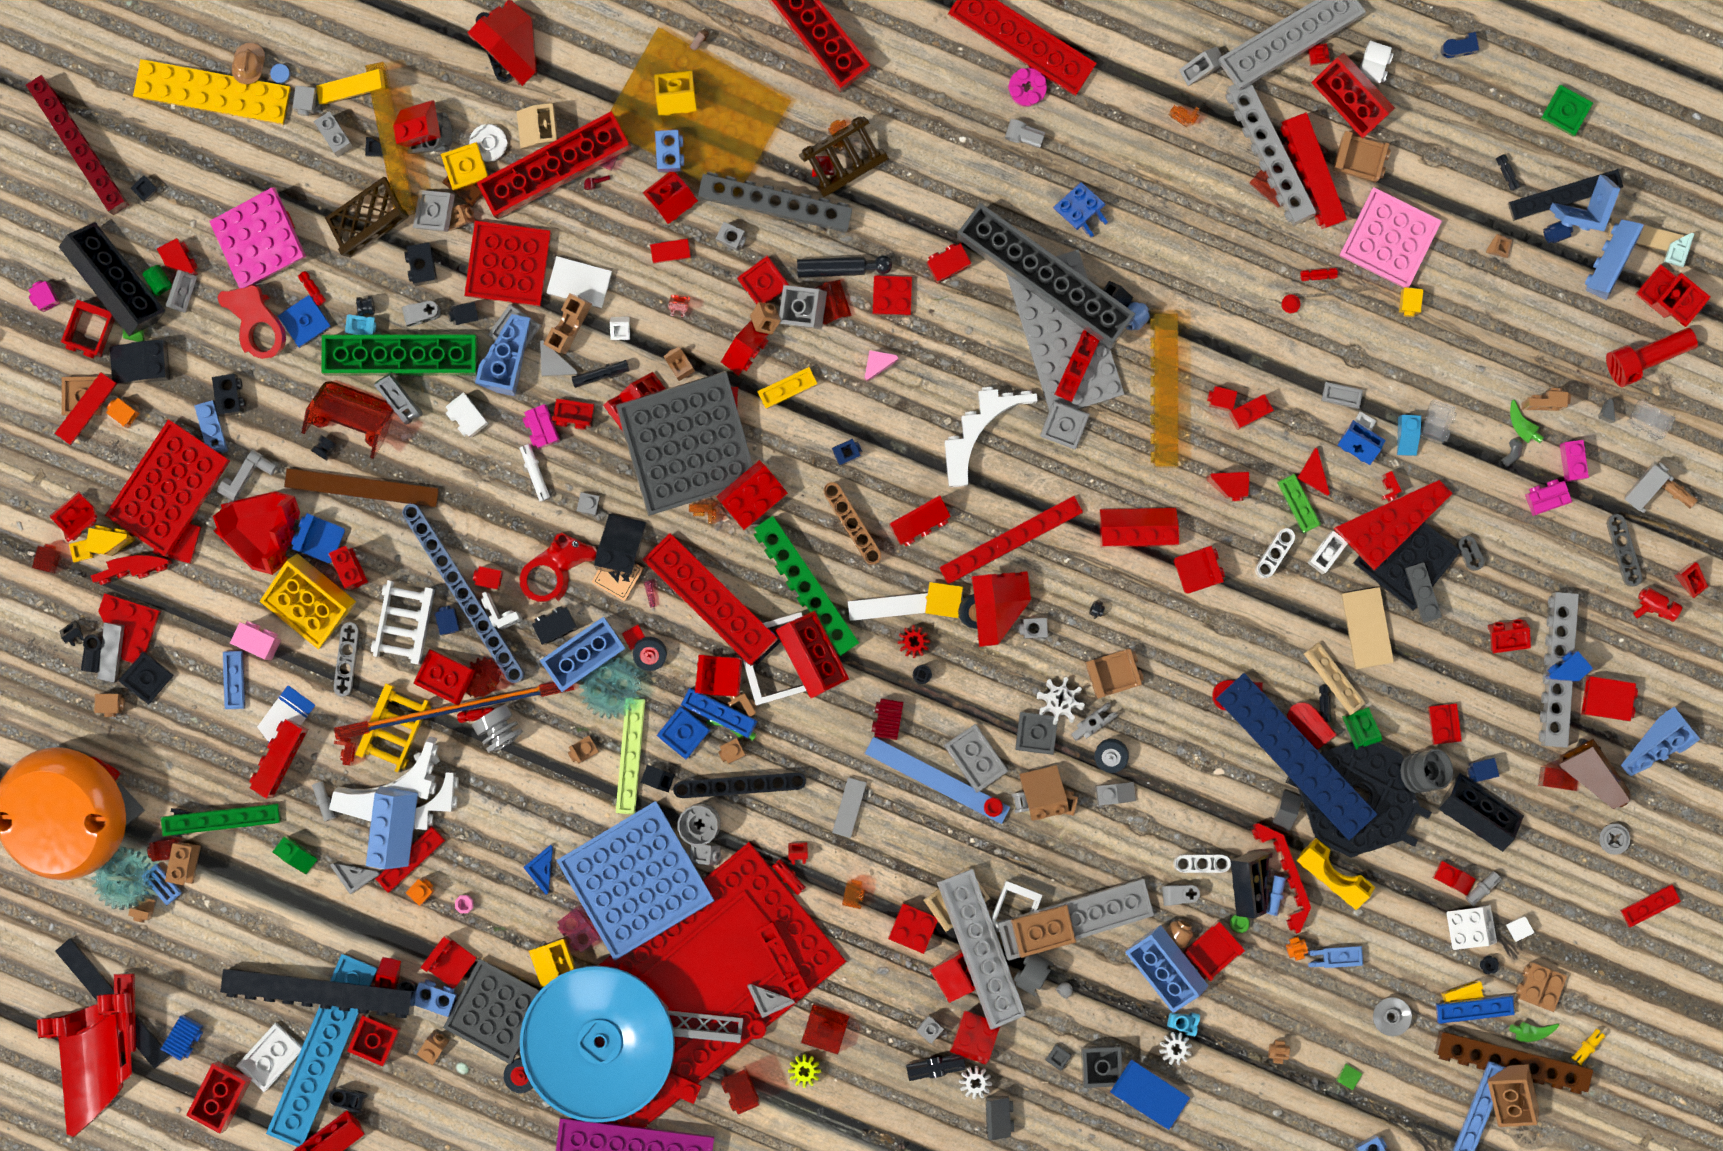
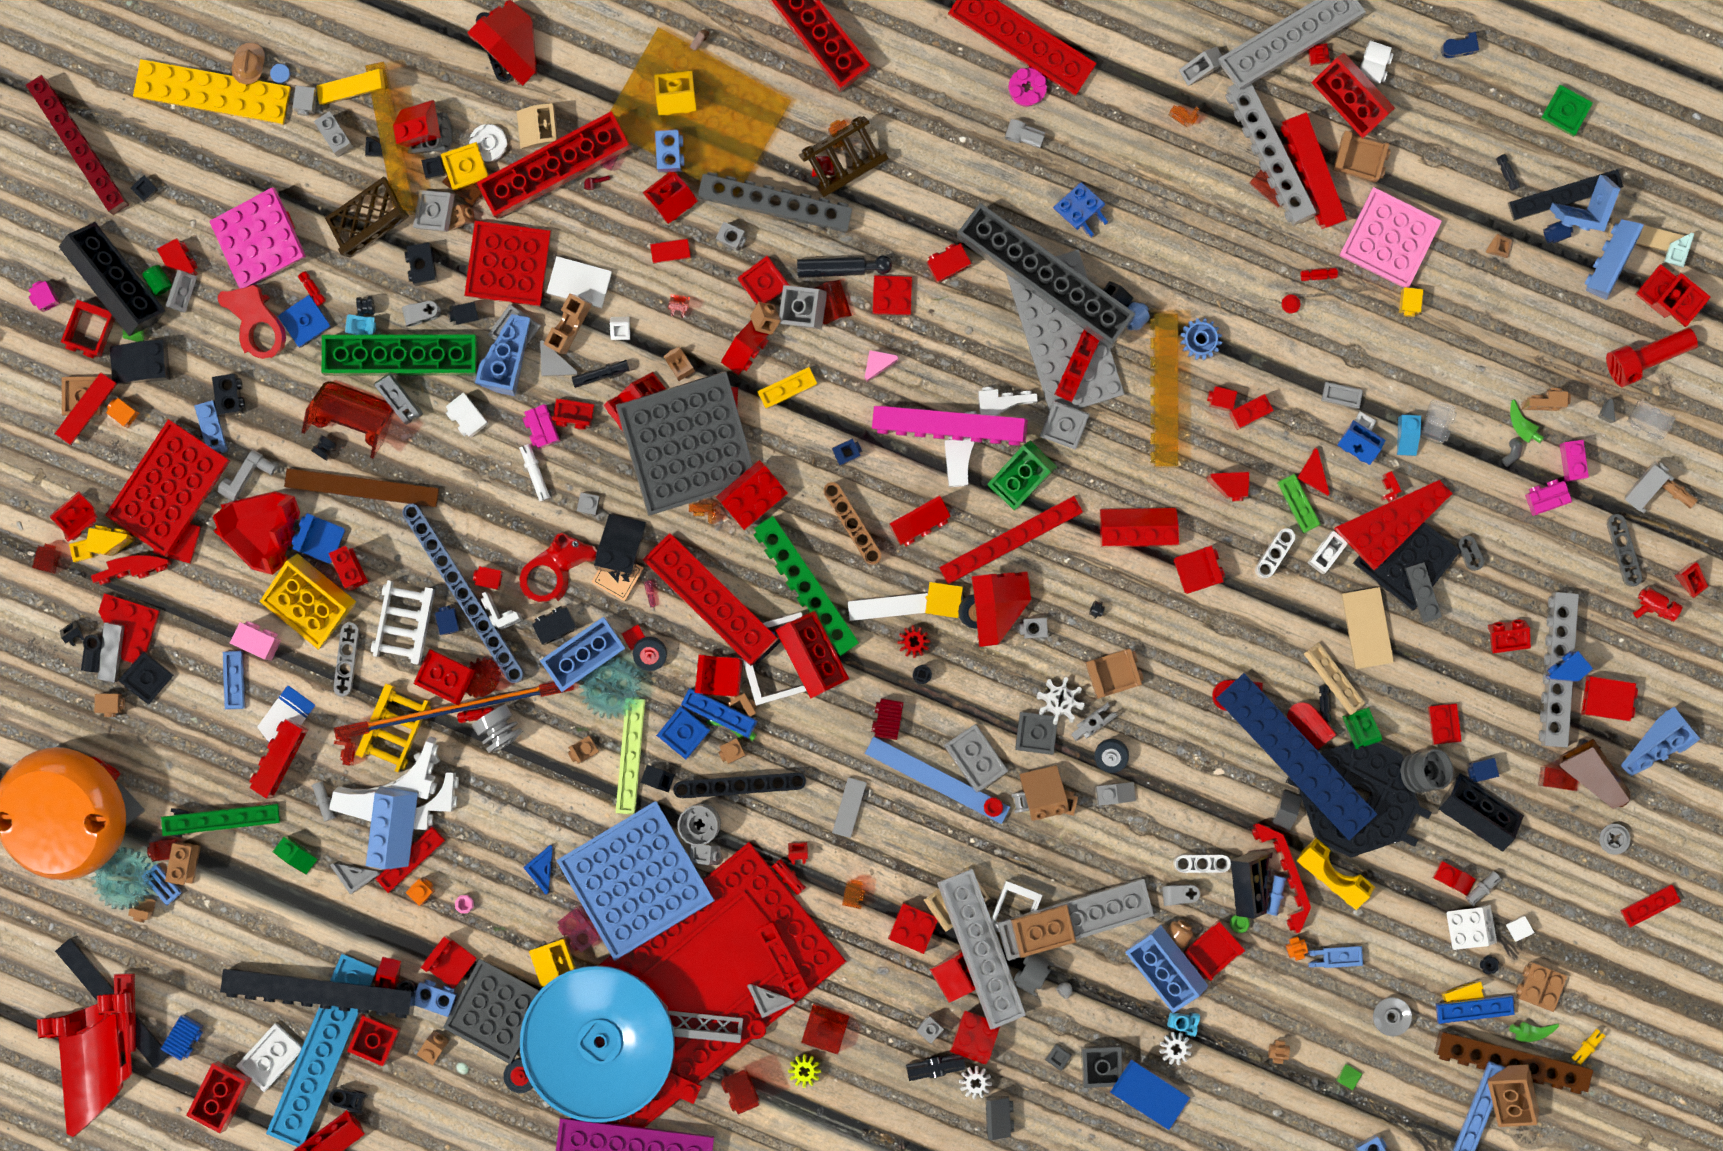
none -> black plate [421,156,445,180]
none -> dark pink brick [872,406,1028,446]
none -> green slope [987,440,1057,511]
none -> medium blue gear [1180,318,1222,360]

